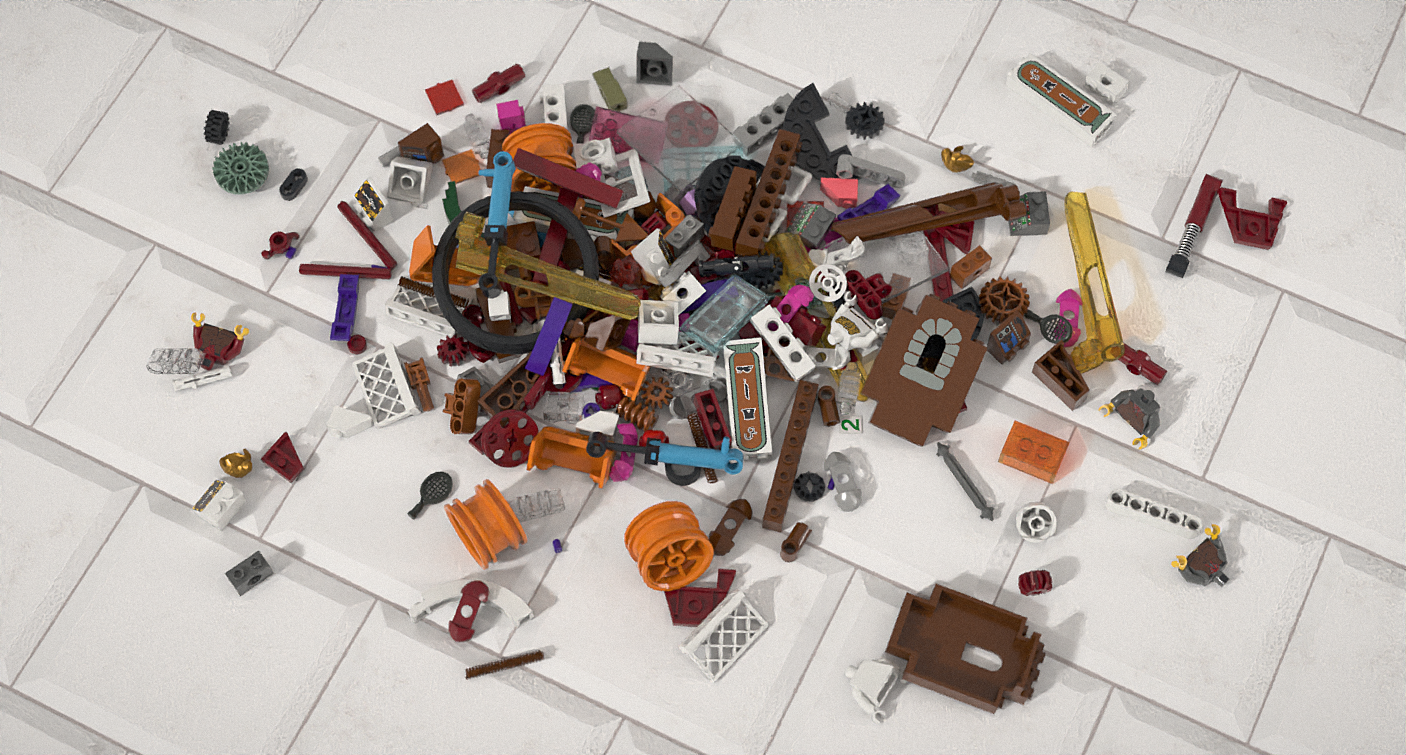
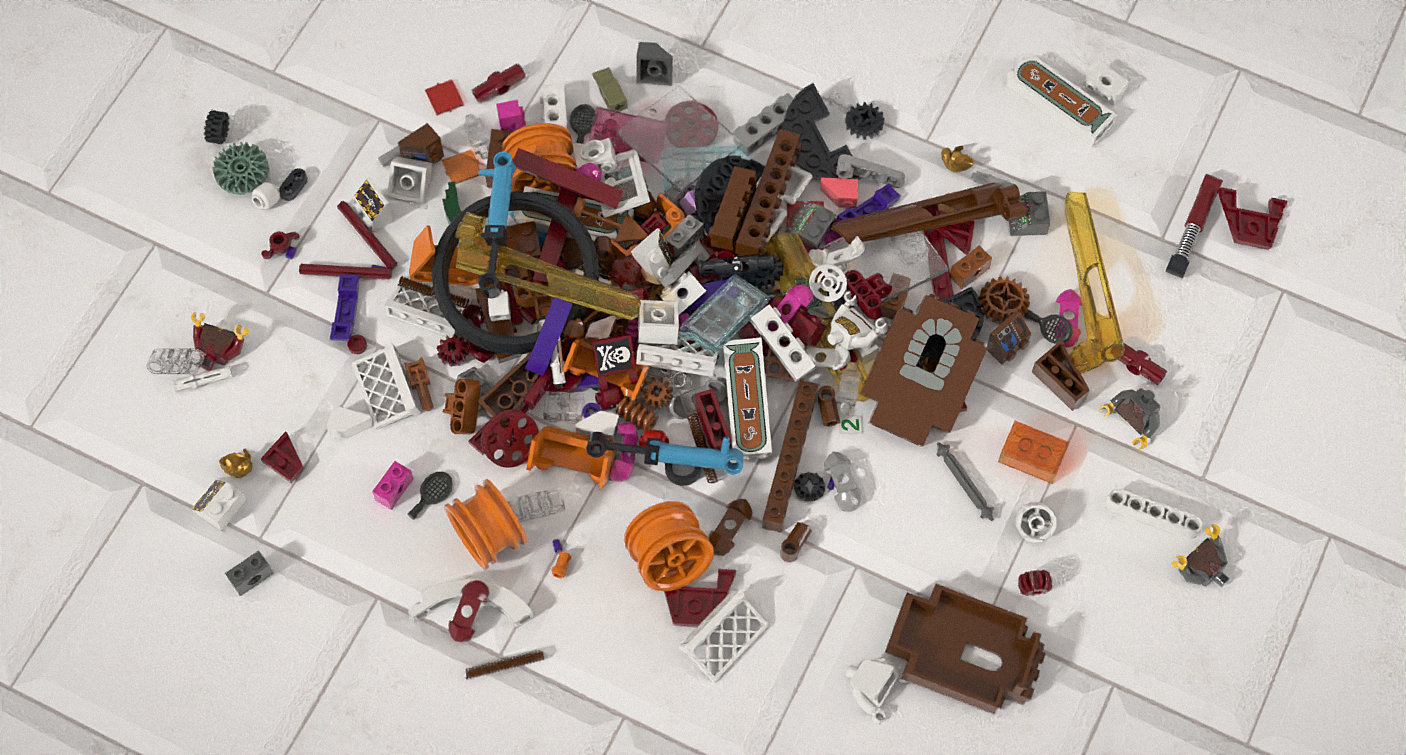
none -> white head [252,182,280,209]
none -> dark pink brick [372,461,414,510]
none -> orange pin [551,552,572,579]
none -> flag [592,334,638,390]

